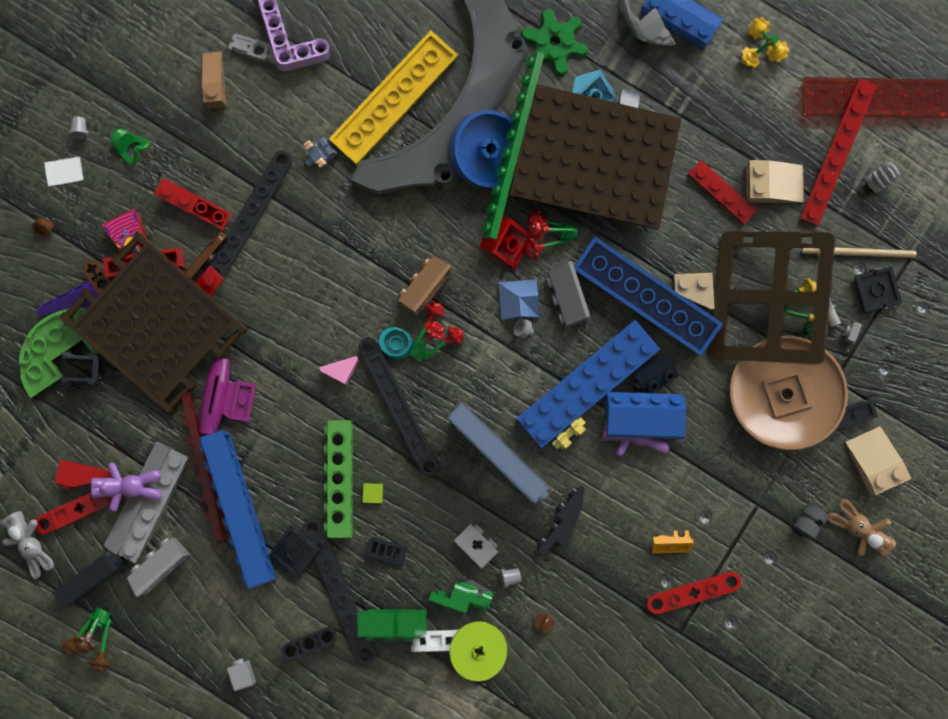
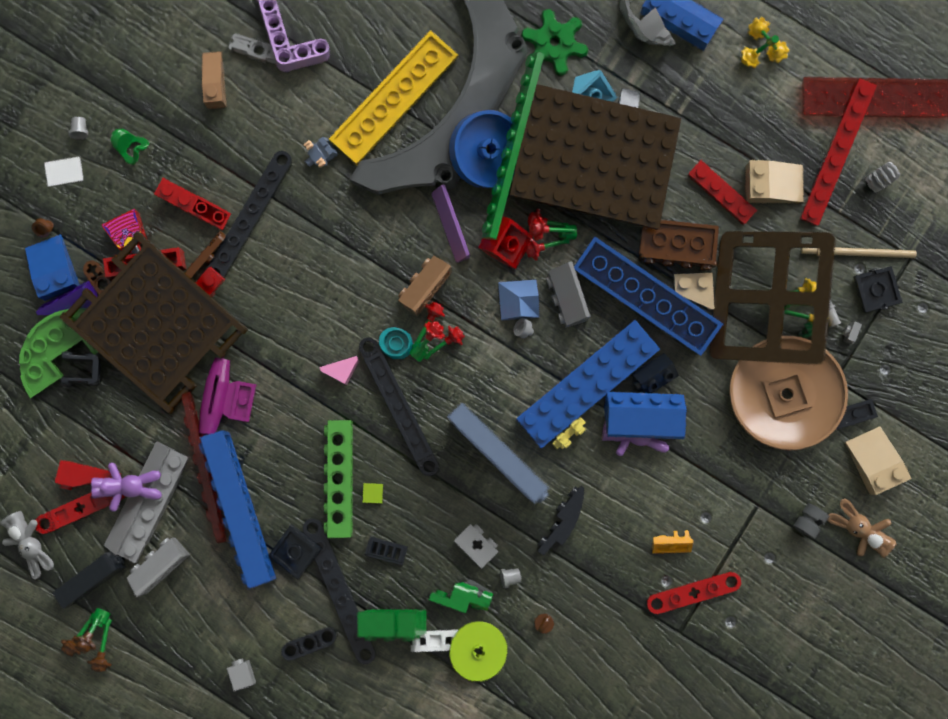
none -> blue slope [25,235,80,301]
none -> medium lavender slope [432,184,470,262]
none -> reddish brown bracket [638,220,719,271]

